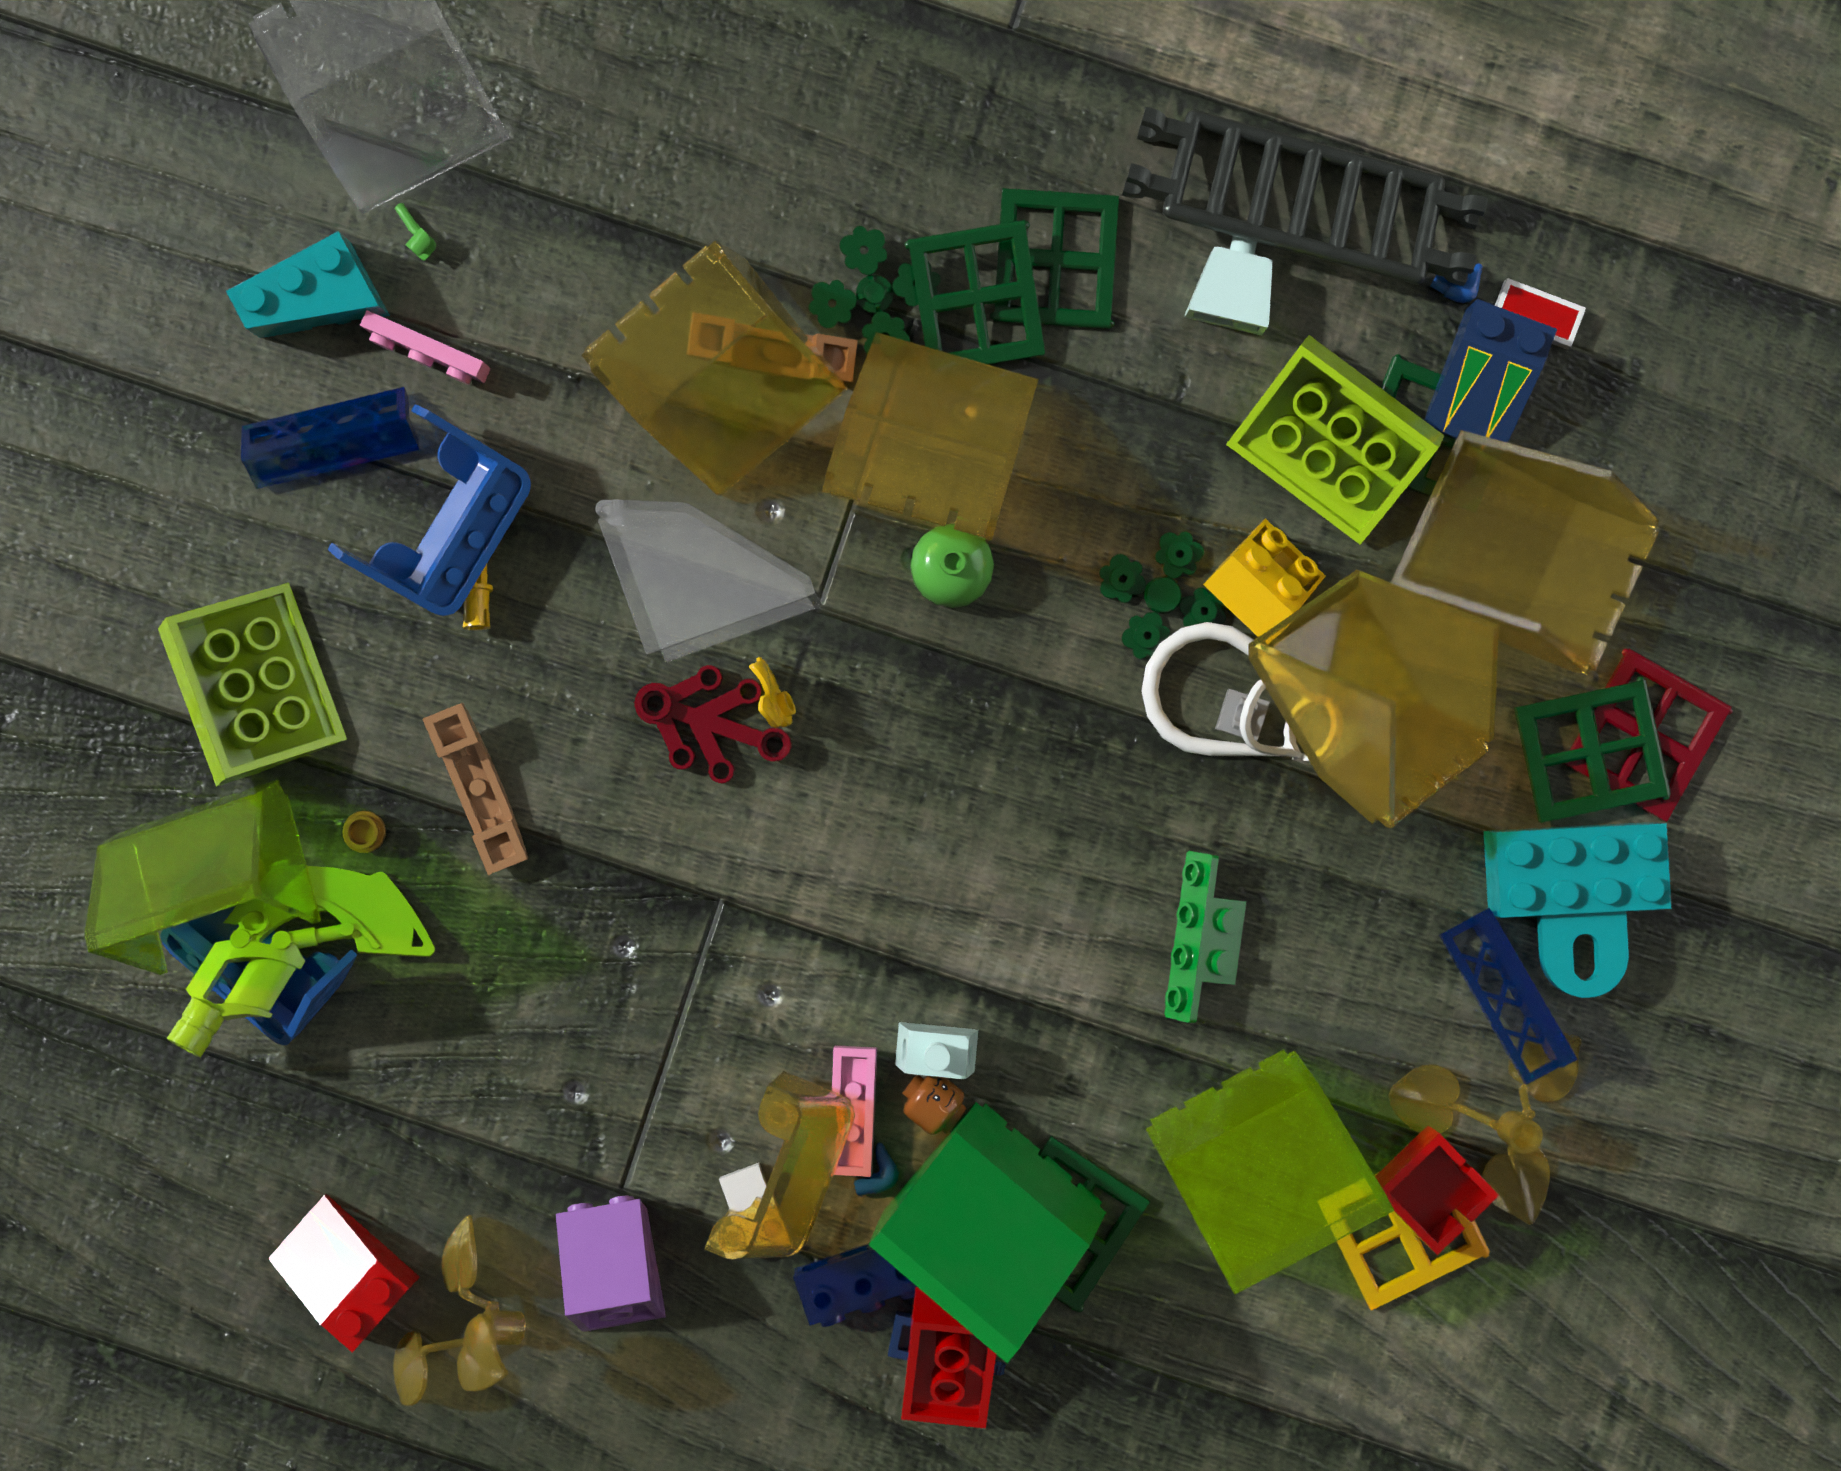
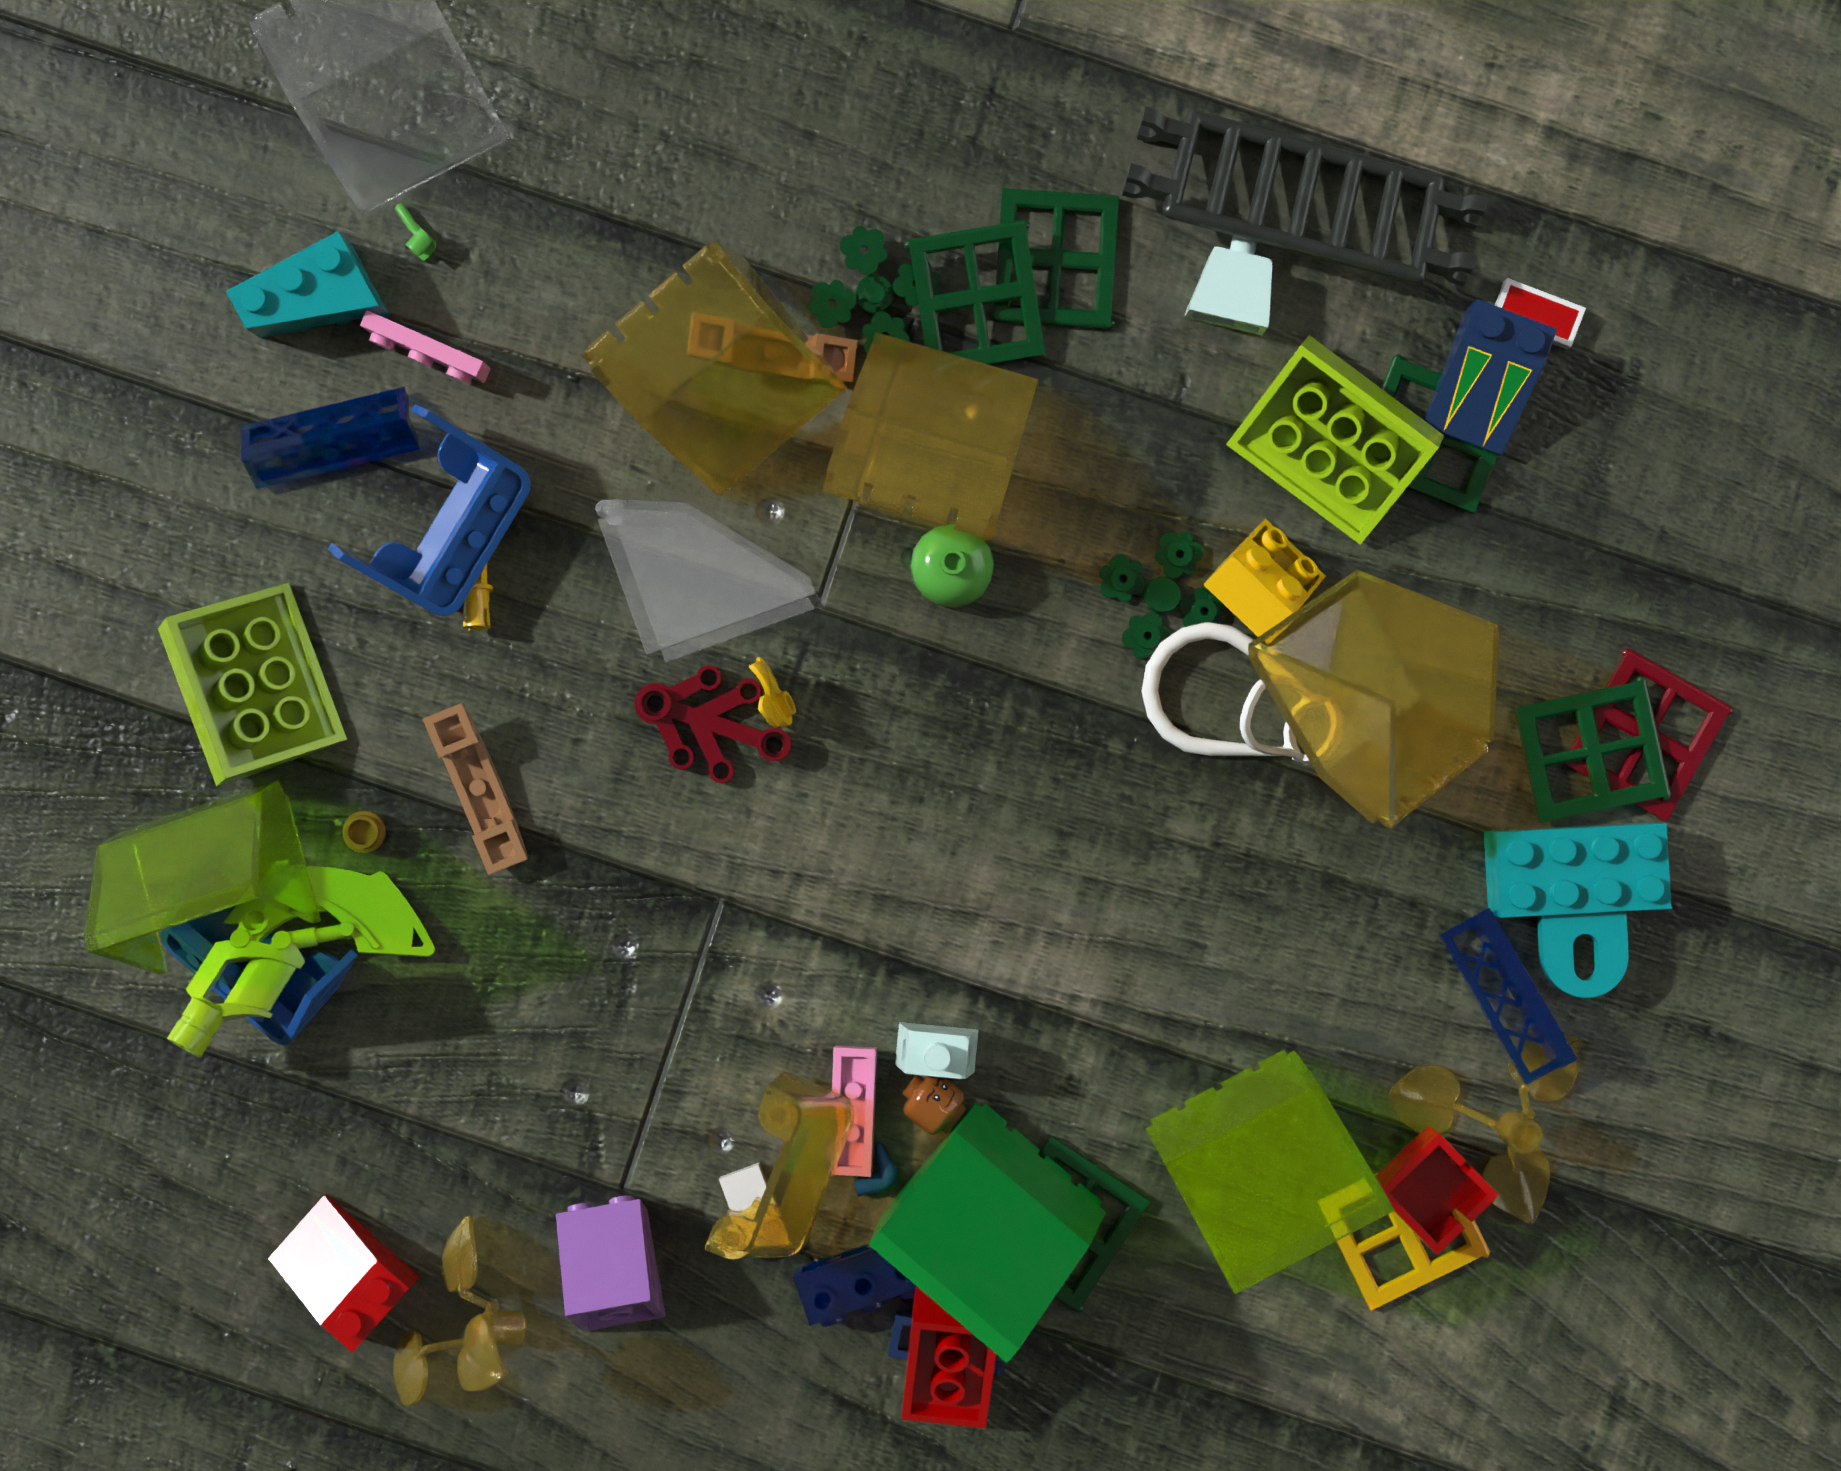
green bracket [1164,851,1247,1023] -> none
light grey tile [1215,689,1270,741] -> none
clear yellow windscreen [1390,430,1659,675] -> none
blue animal [1430,263,1483,303] -> none

